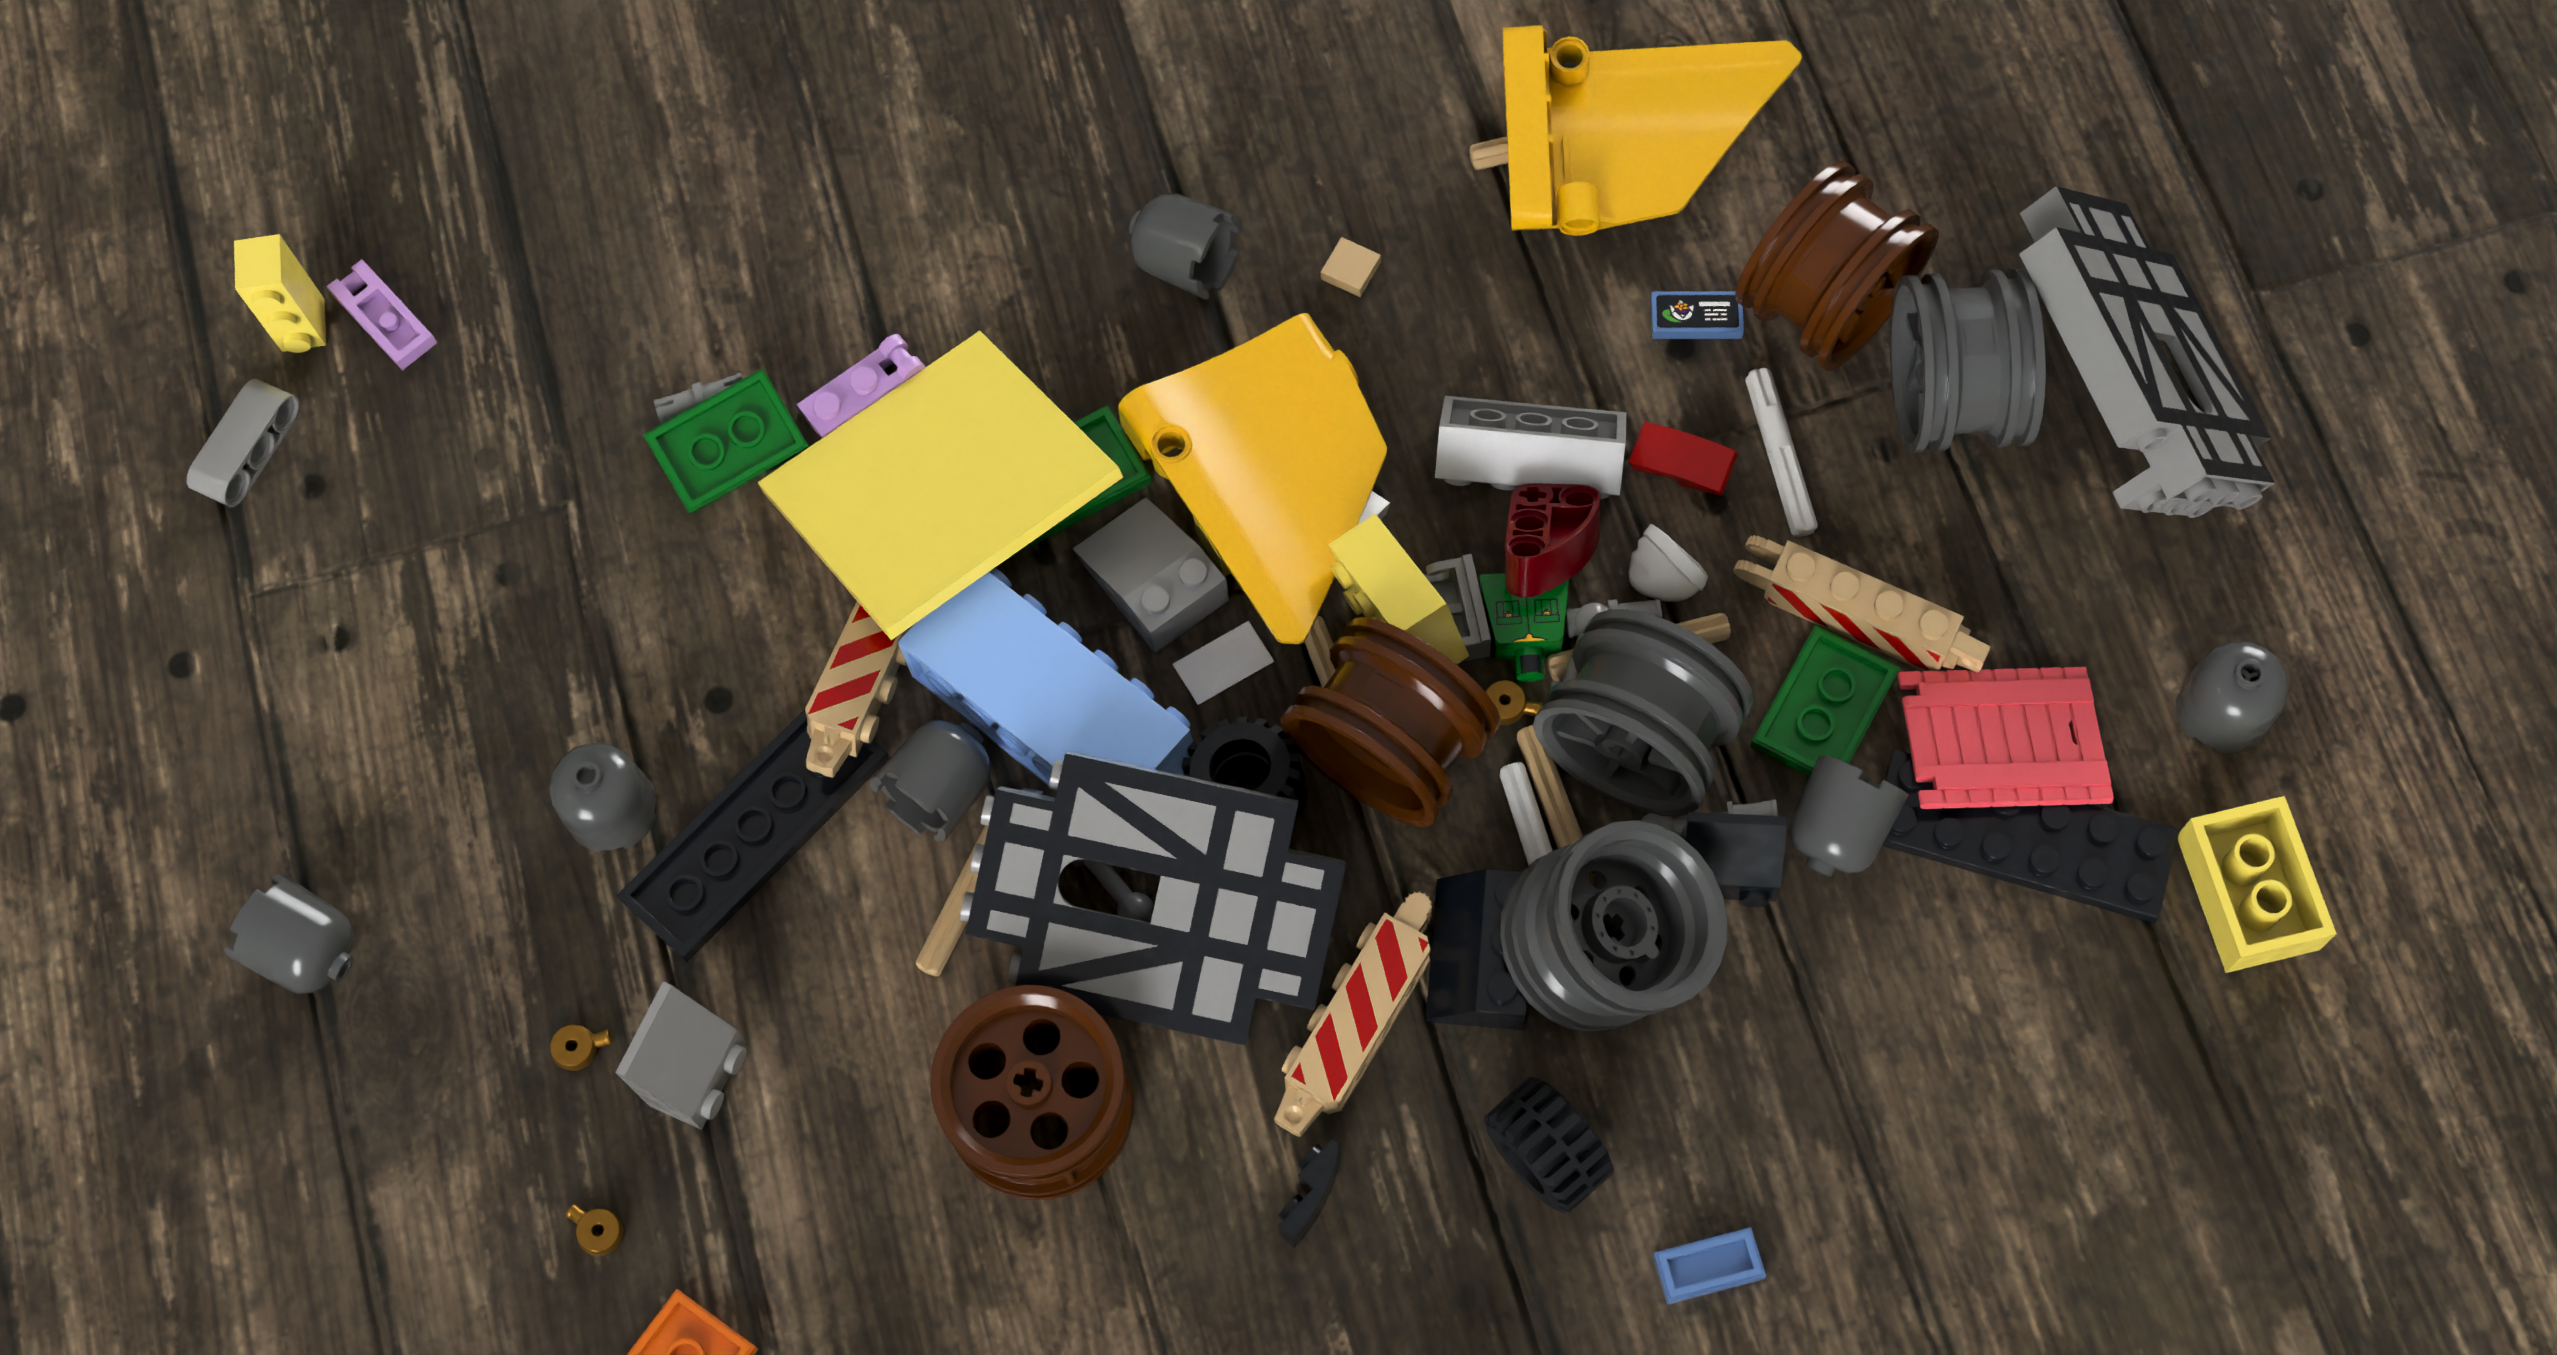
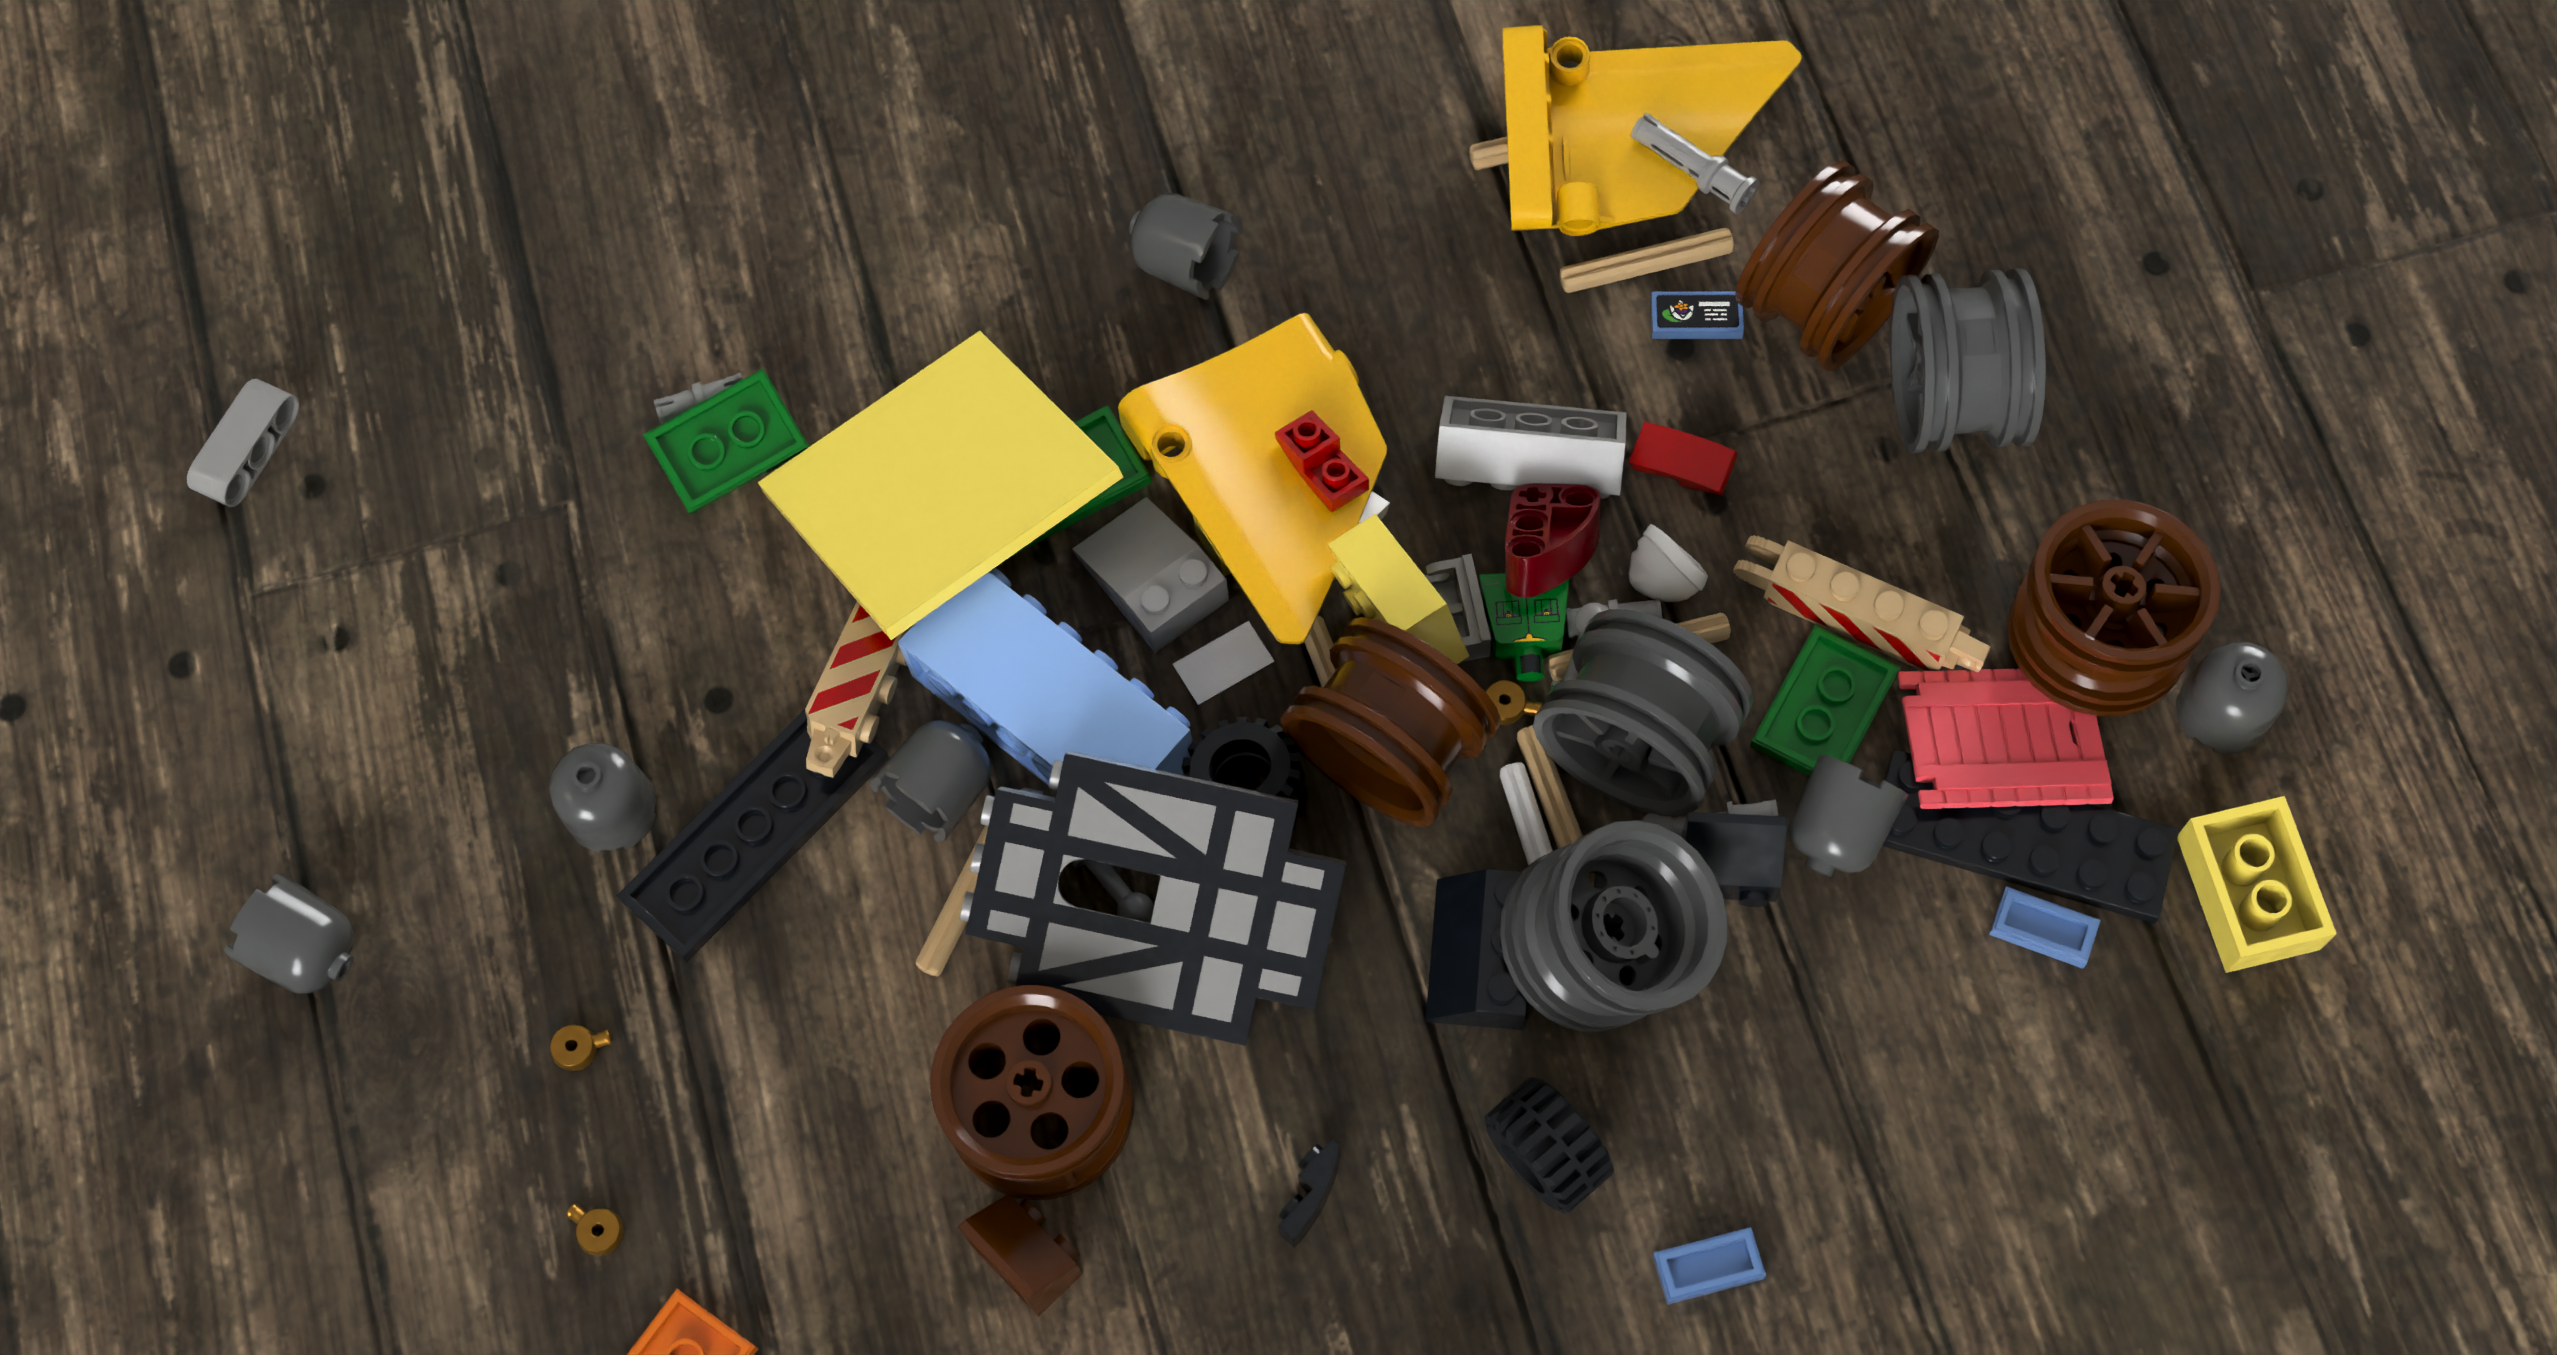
light yellow brick [234,234,326,353] -> none
lavender plate [326,259,437,370] -> none
light grey slope [615,982,747,1130] -> none
lavender plate [796,334,926,439] -> none
tan hinge [1274,891,1432,1137] -> none
tan tile [1321,237,1381,297] -> none
white axle [1745,368,1818,537] -> none
light grey panel [2019,186,2275,518] -> none
none -> reddish brown slope [958,1194,1082,1317]
none -> red slope [1275,410,1369,513]
none -> tan axle [1560,228,1734,293]
none -> light grey pin [1631,113,1760,214]
none -> medium blue tile [1989,886,2101,969]
none -> reddish brown wheel [2007,499,2221,716]

